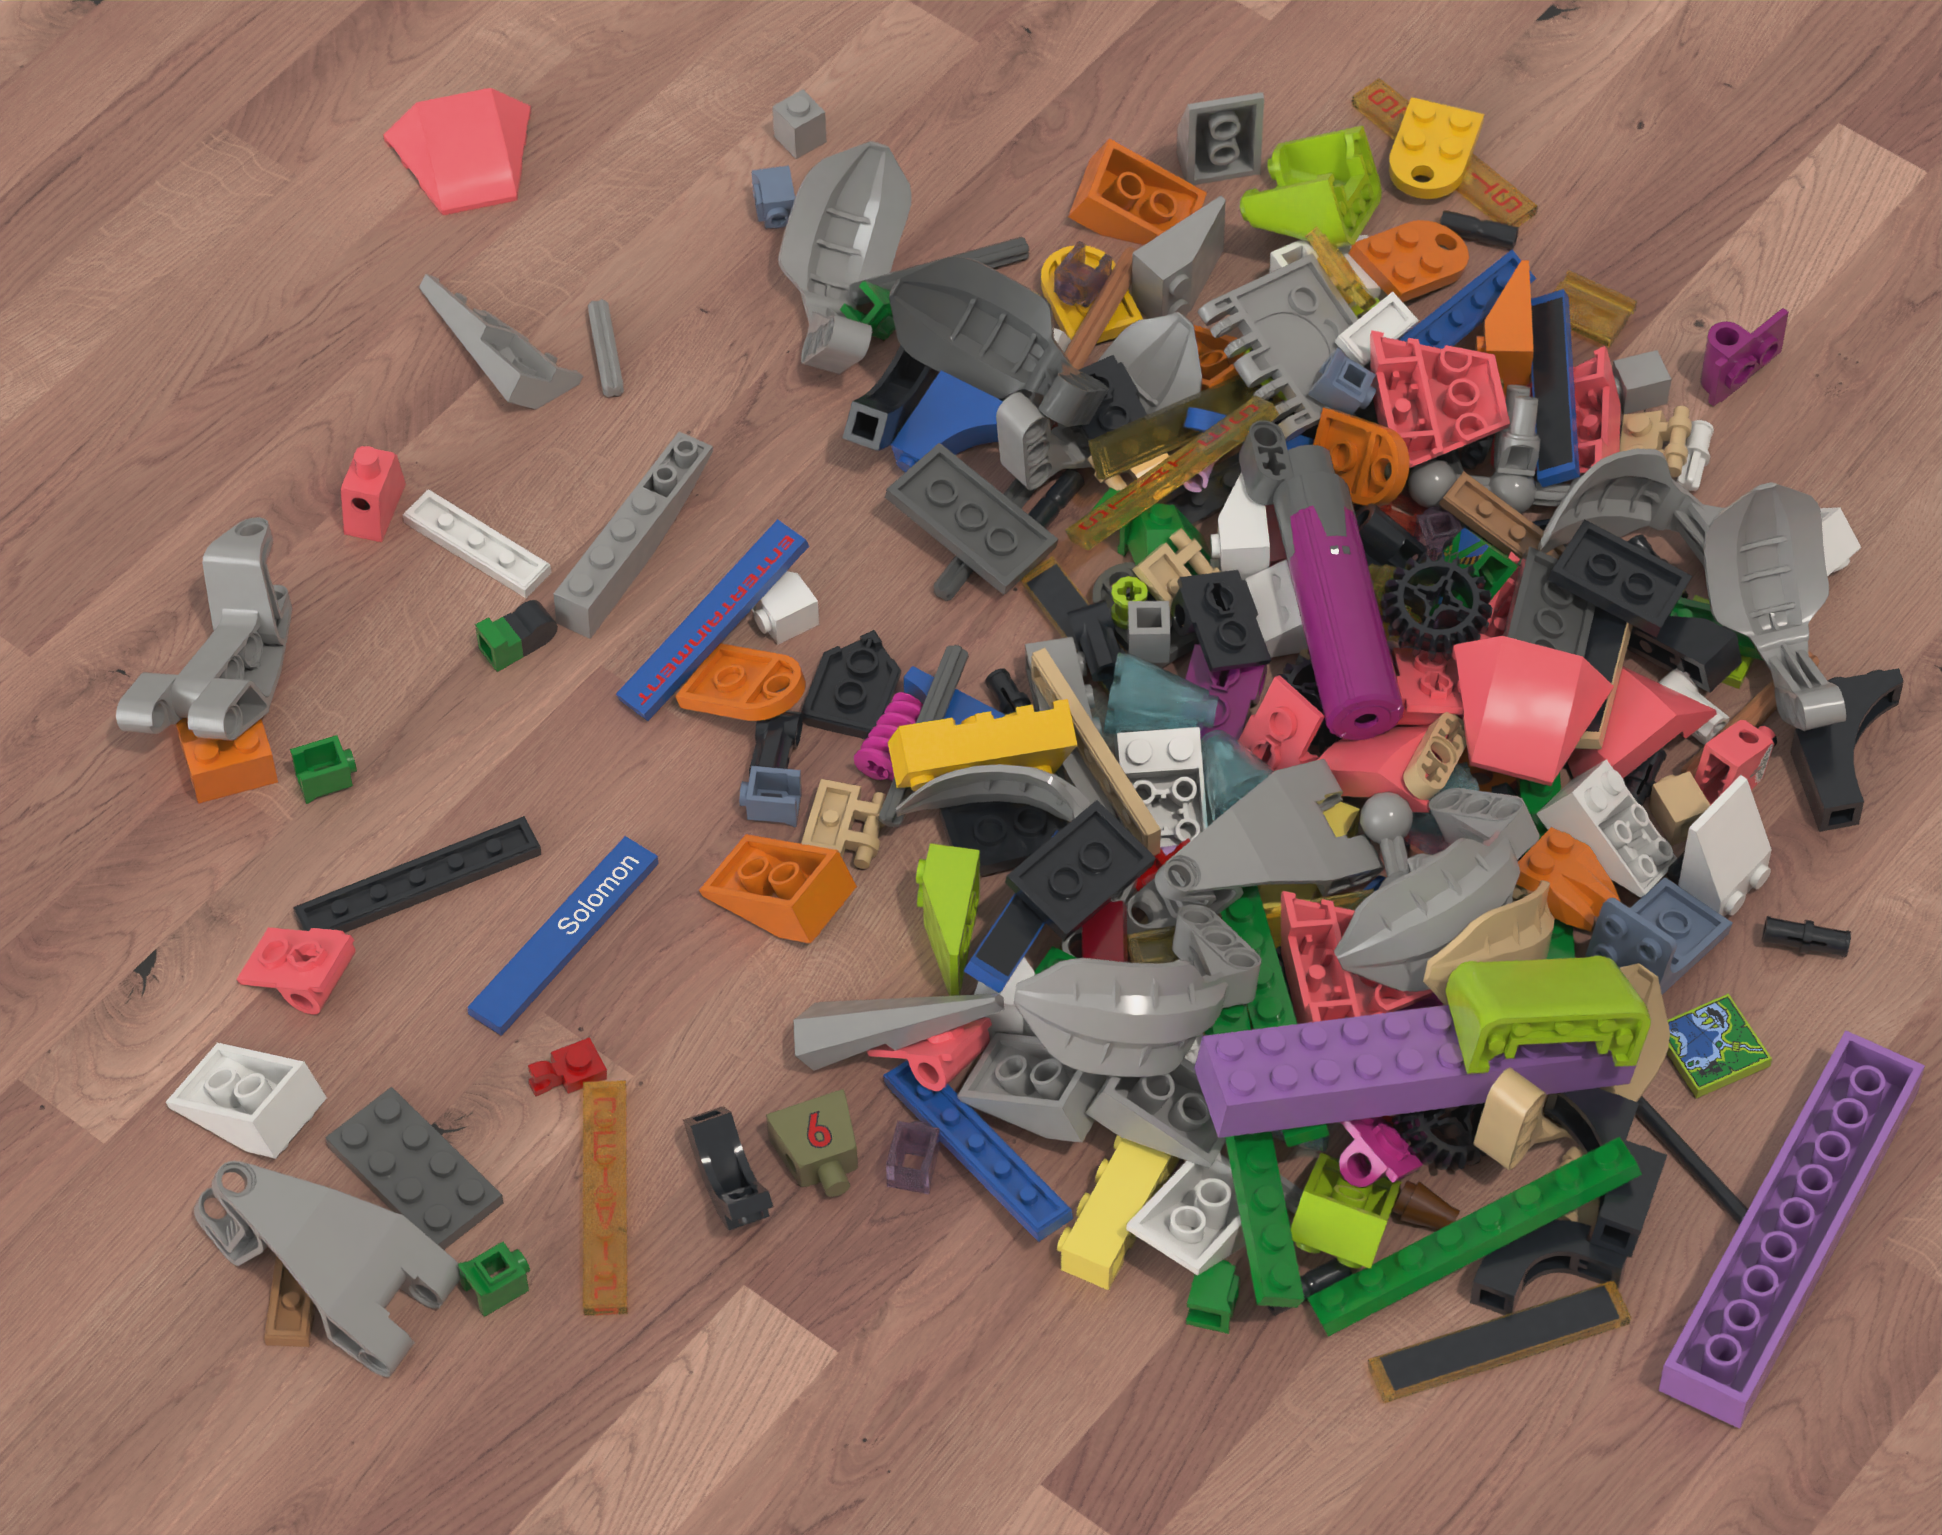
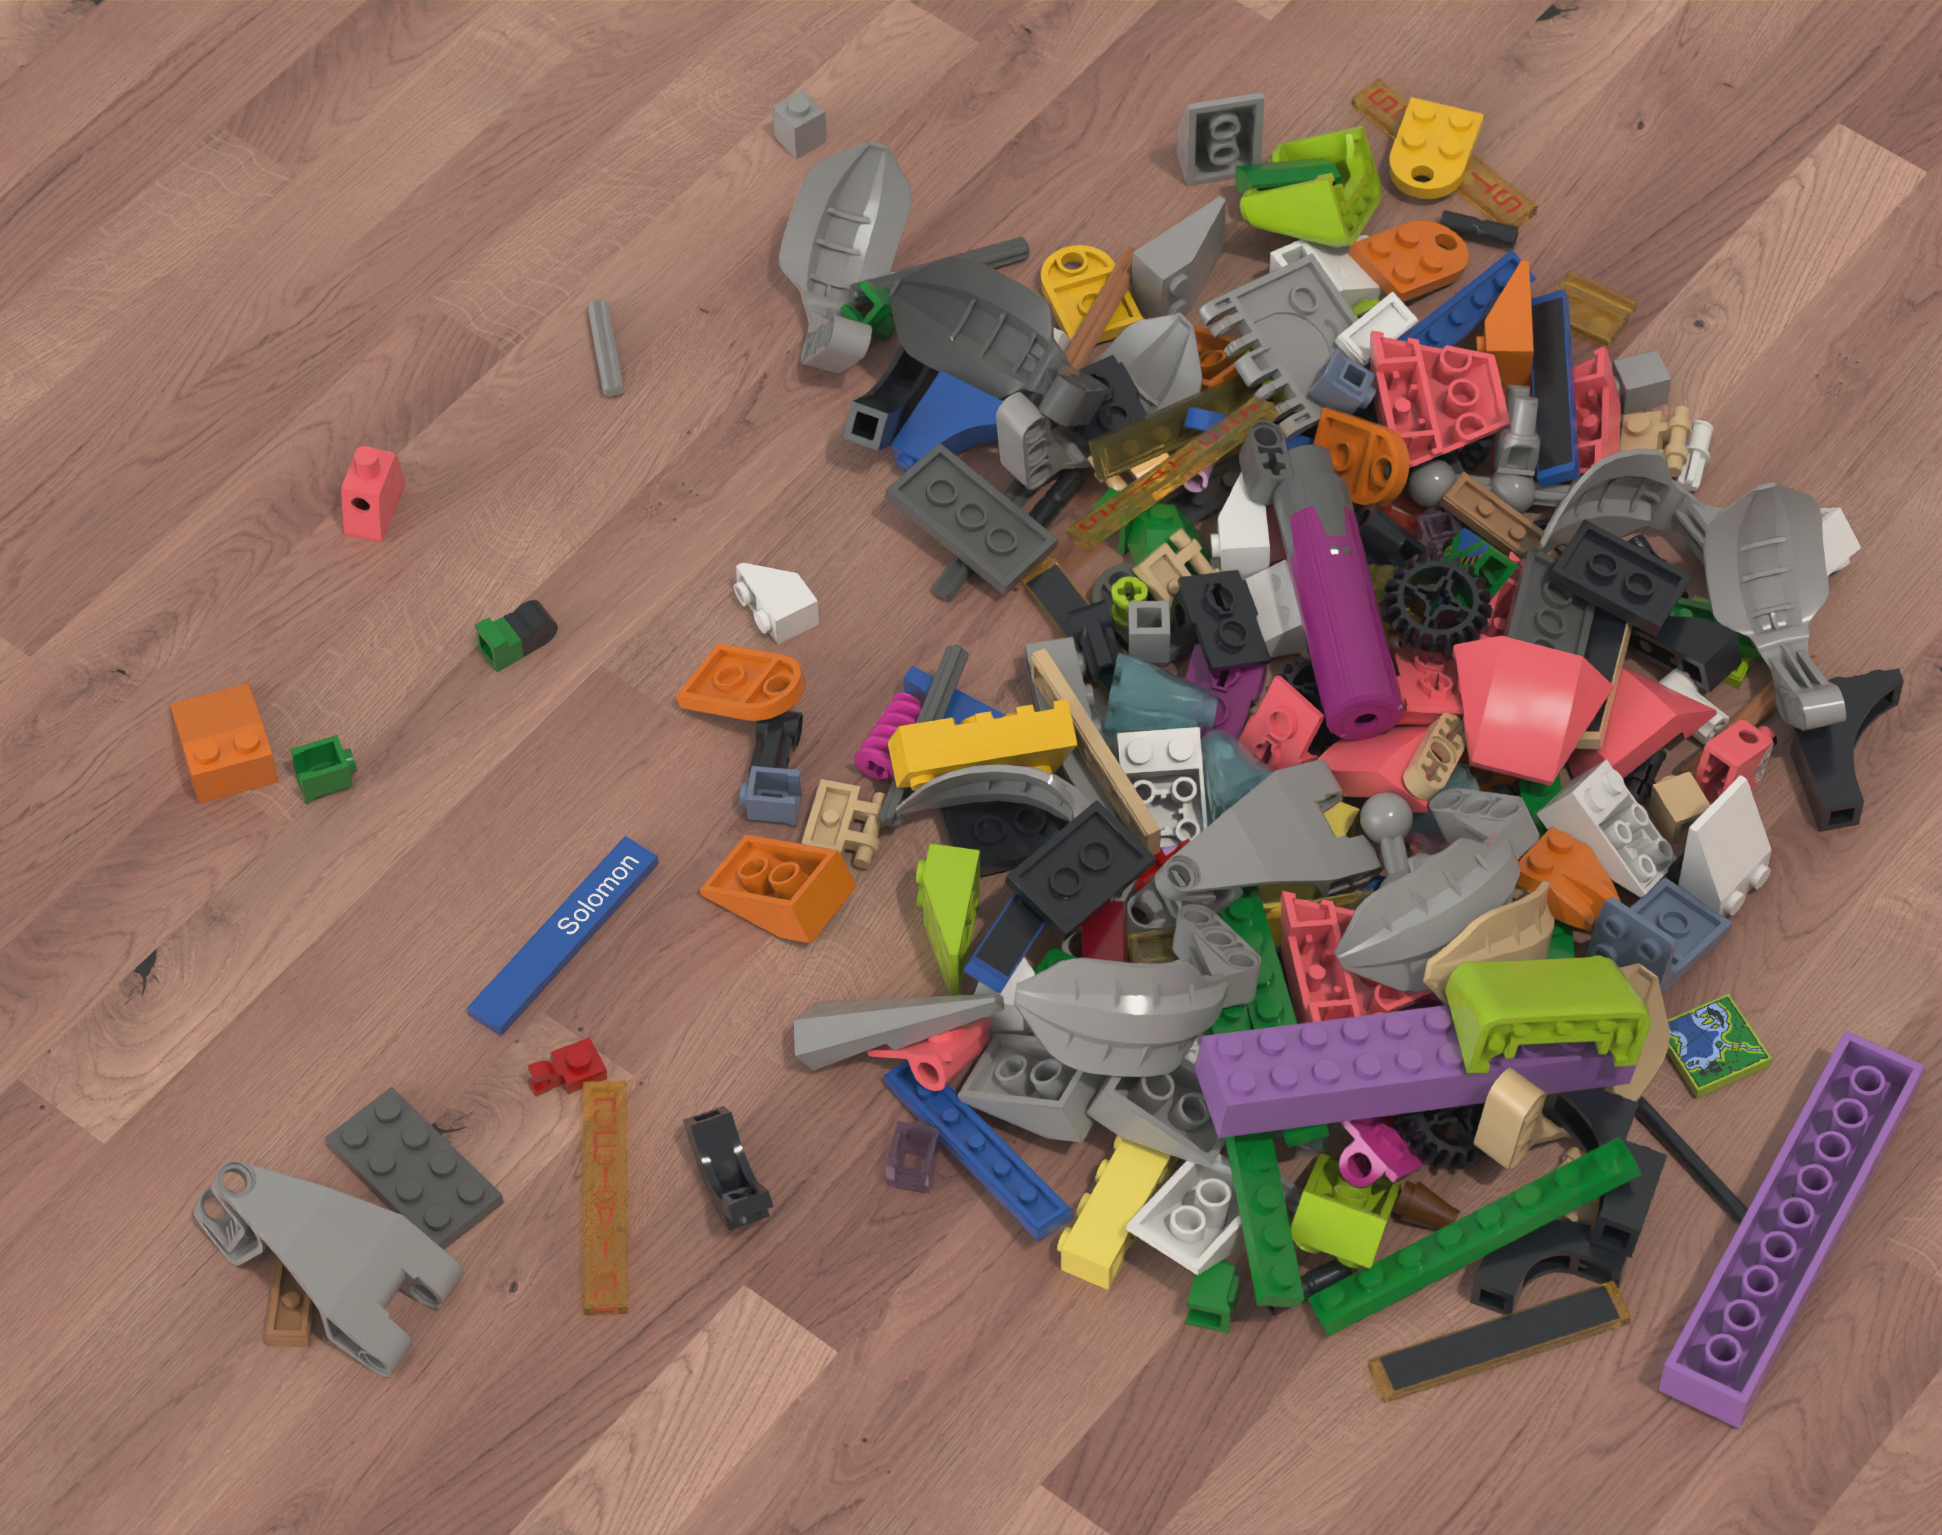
light grey piece [116,517,293,740] -> none
white slope [166,1043,327,1158] -> none
coral piece [236,927,356,1015] -> none
black tile [293,816,542,933] -> none
coral wedge [383,88,531,215] -> none
white tile [403,489,551,598] -> none
light grey wedge [419,274,583,409] -> none
green window [458,1241,530,1317] -> none
light grey slope [554,432,713,639] -> none
blue tile [616,519,809,721] -> none
sand blue window [751,166,795,229] -> none
olive torso [766,1089,858,1197] -> none
black tile [801,630,901,739] -> none
black pin [985,668,1031,715] -> none
window [1054,241,1112,308] -> none
orange slope [1068,138,1207,245] -> none
clear yellow plate [1305,227,1377,312] -> none
magenta piece [1700,308,1789,406] -> none
black pin [1762,916,1851,958] -> none
none -> green piece [1235,158,1342,194]

